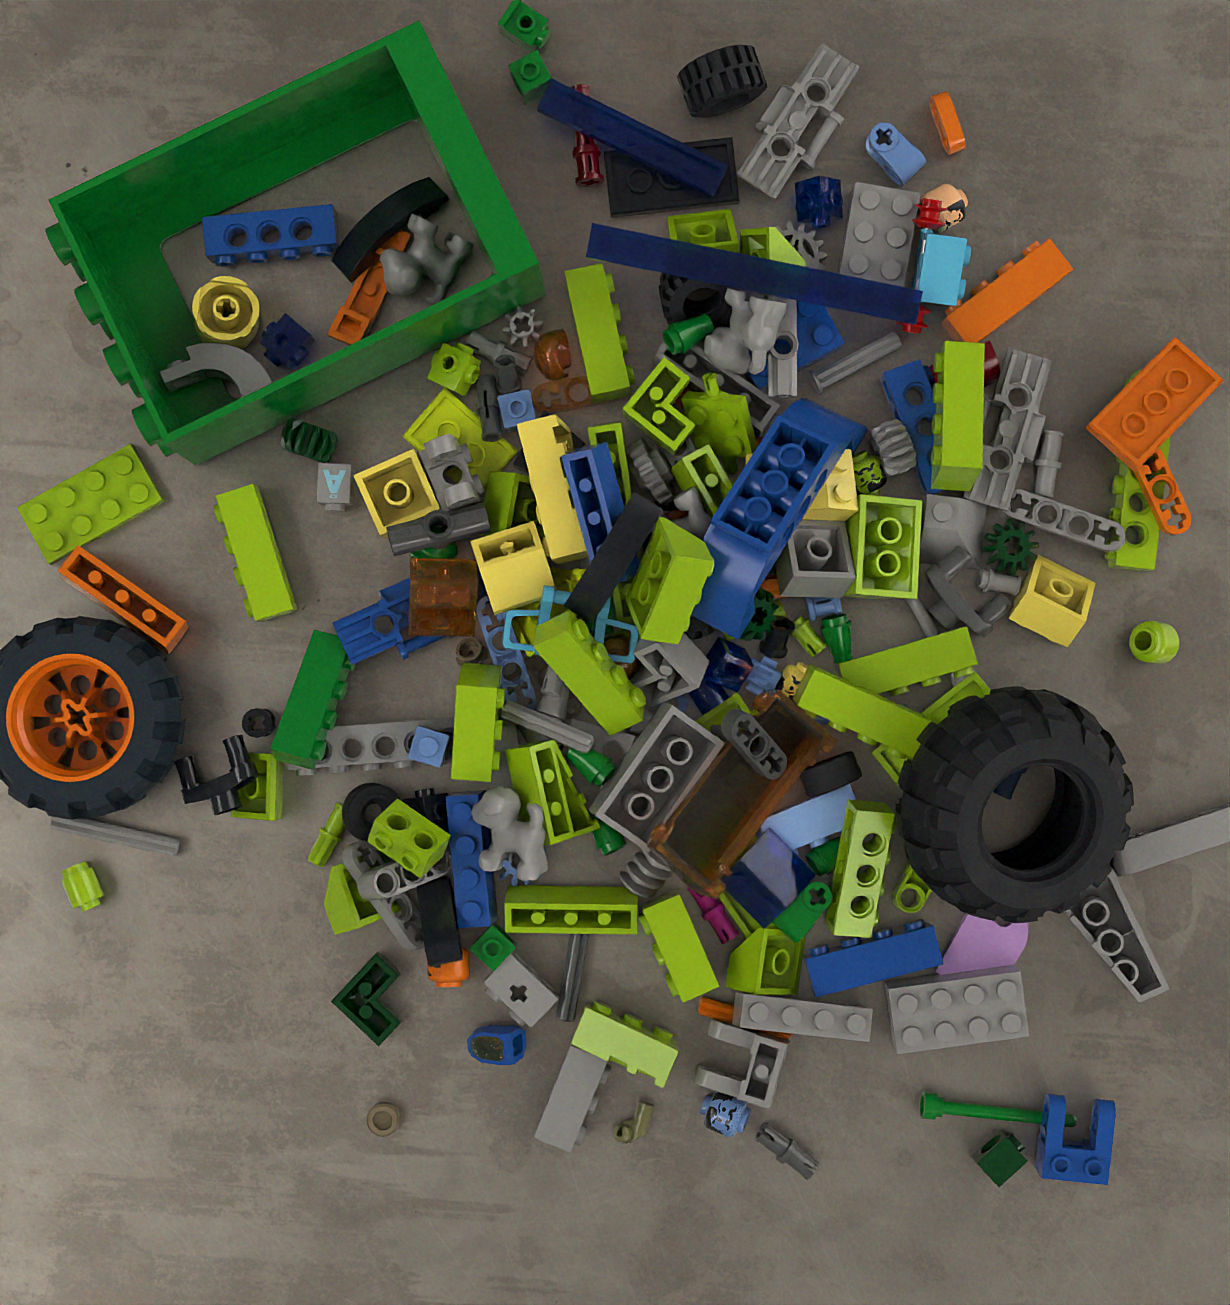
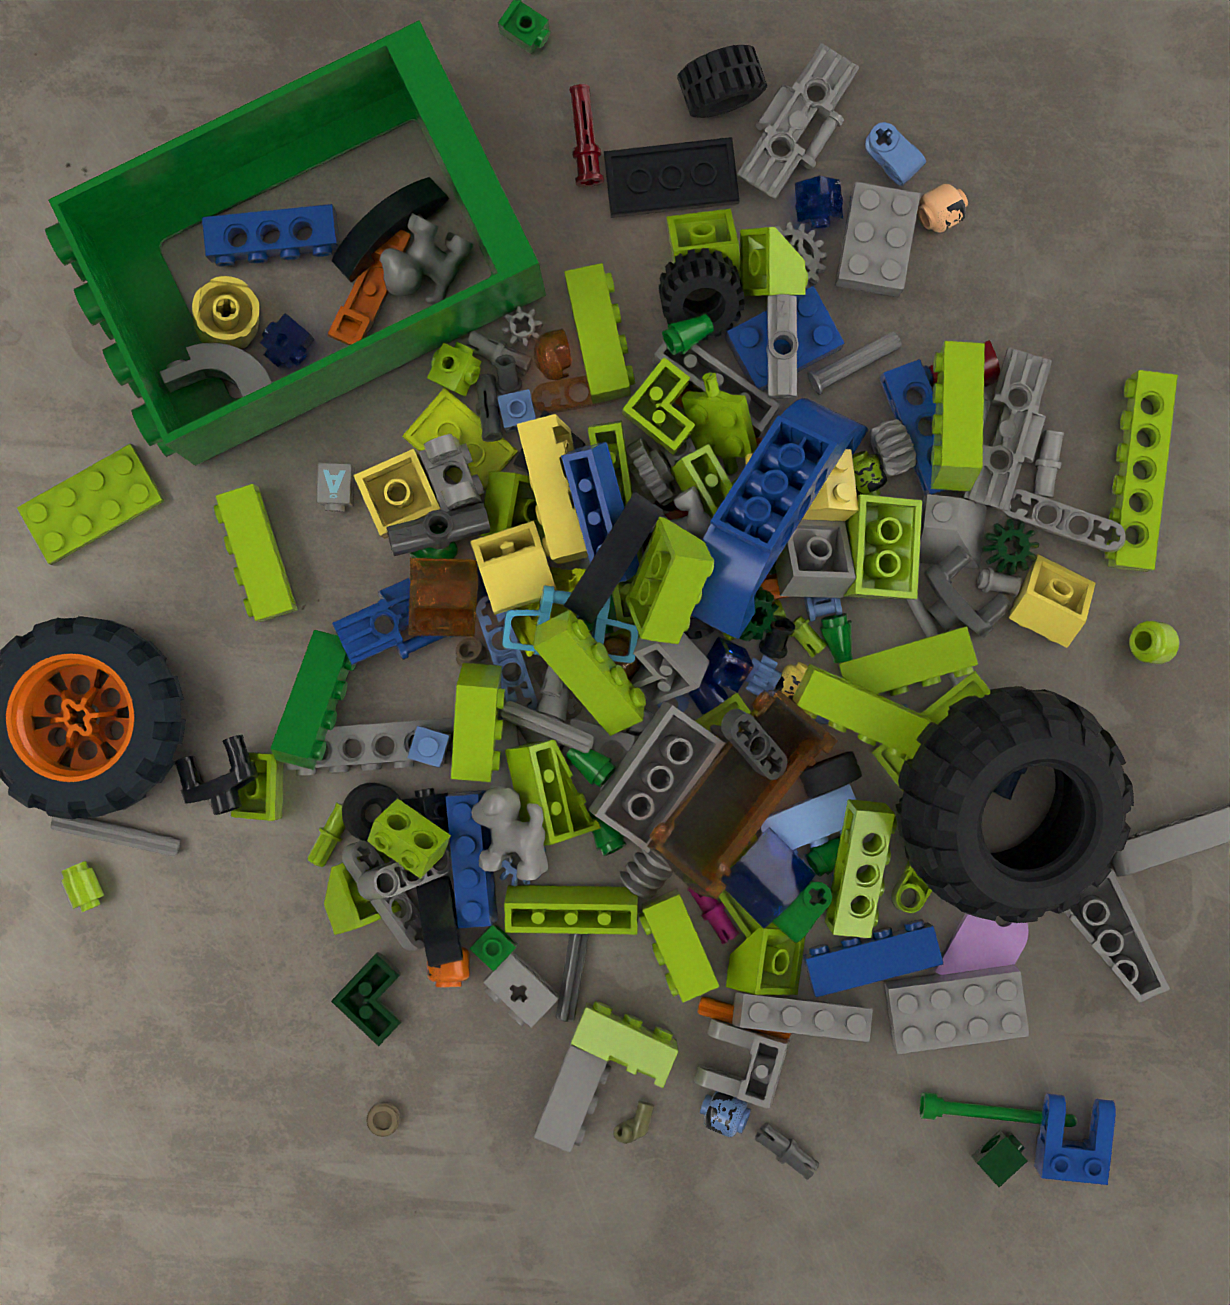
orange brick [58,545,189,654] -> none
black bush [242,708,276,738] -> none
dark green gear [280,418,337,463] -> none
blue rock [467,1025,526,1065] -> none
green brick [508,50,553,105] -> none
clear blue plate [537,78,728,198] -> none
clear blue plate [585,223,923,325] -> none
light grey animal [704,287,787,375] -> none
medium azure brick [896,198,971,334] -> none
orange beam [929,91,966,155] -> none
orange brick [941,238,1073,343] -> none
orange tile [1086,337,1224,473] -> none
orange beam [1134,448,1192,536] -> none

